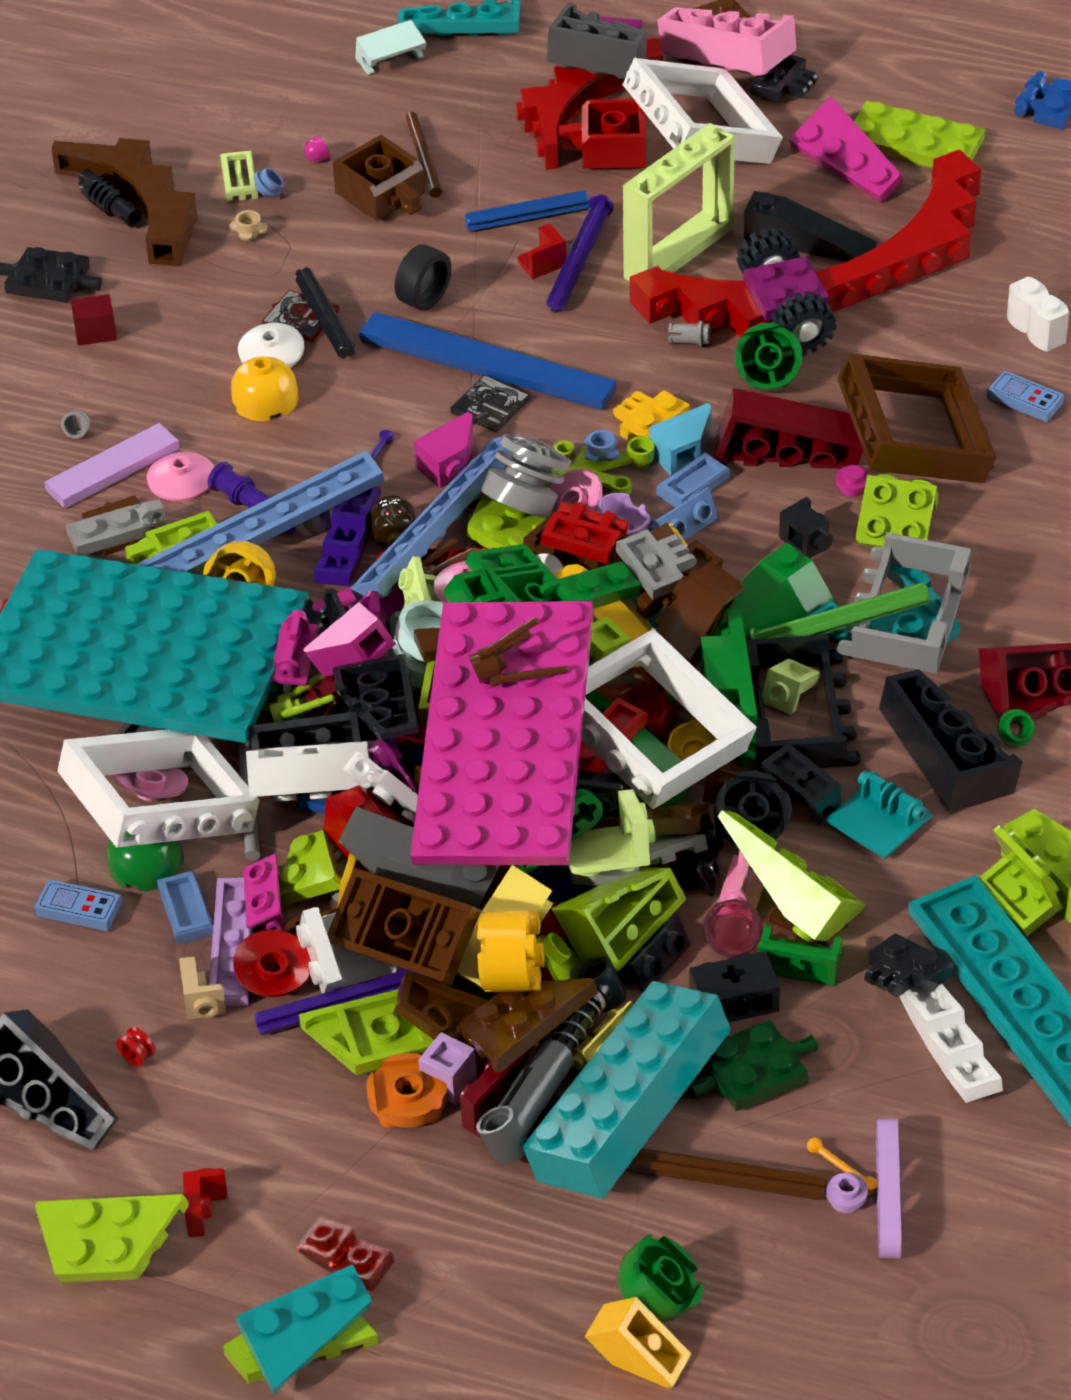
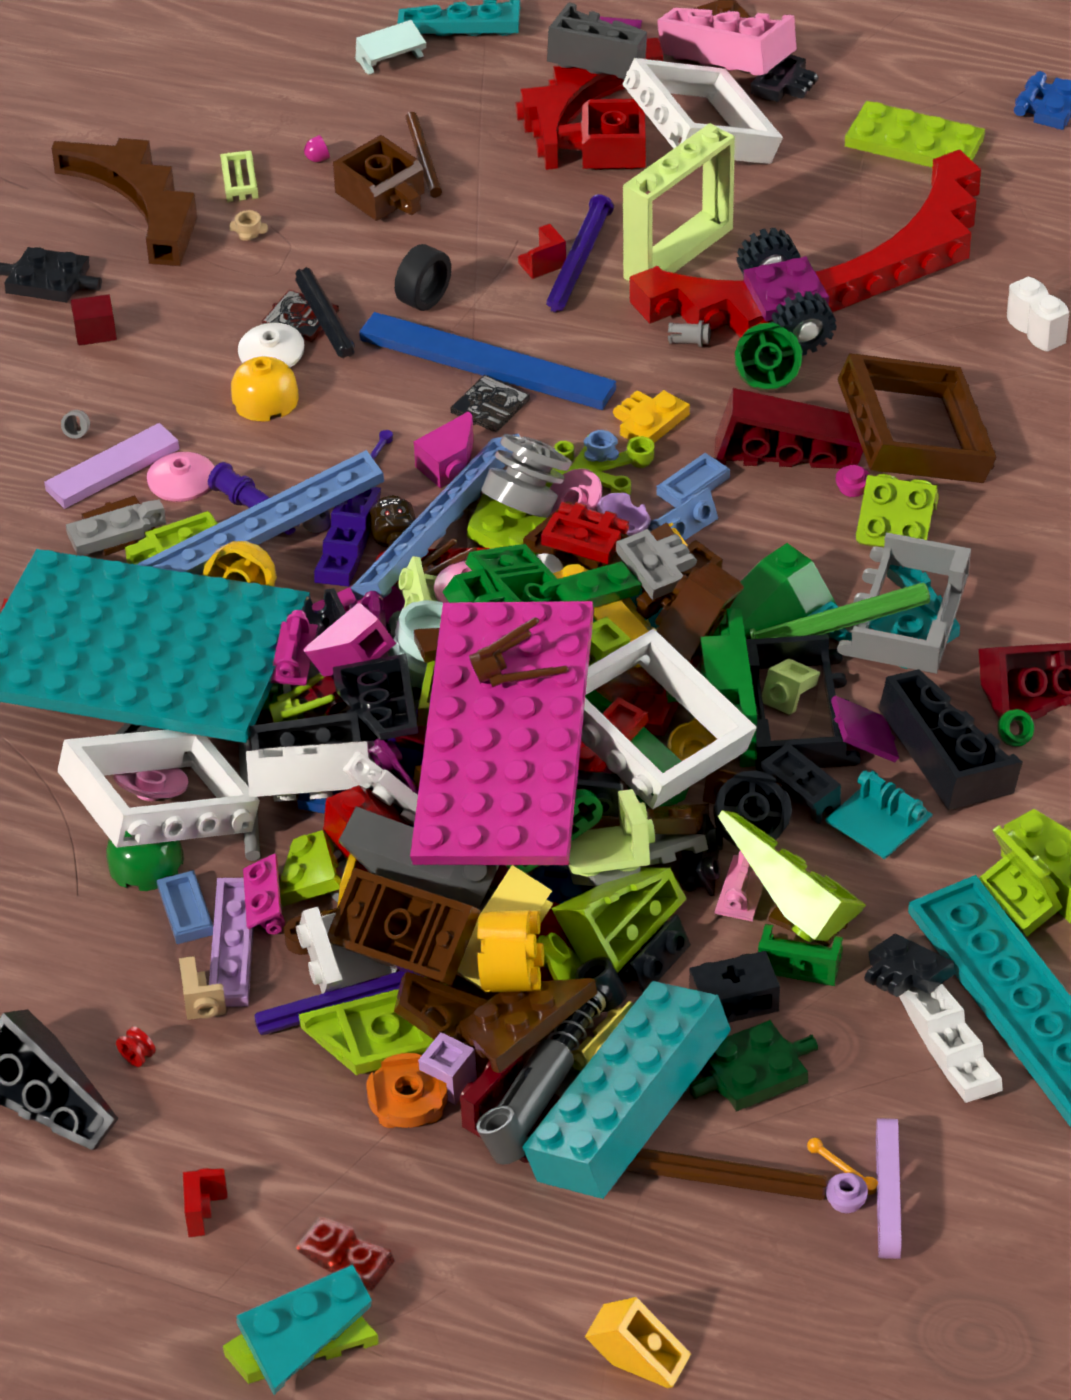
medium blue tile [34,879,122,932] -> none
lime wing [35,1194,189,1283] -> none
black hinge [78,169,142,228] -> none
red dish [233,930,311,997] -> none
medium blue plate [254,167,284,198] -> none
blue axle [465,190,589,232] -> none
green cylinder [617,1234,704,1322] -> none
medium azure slope [649,403,712,476] -> none
clear pink hair [703,899,763,959] -> none
black wedge [744,191,877,262] -> none
black brick [779,496,834,559] -> none
dark pink wing [789,96,904,203] -> none
medium blue tile [987,370,1064,422] -> none
none -> magenta piece [831,695,899,763]

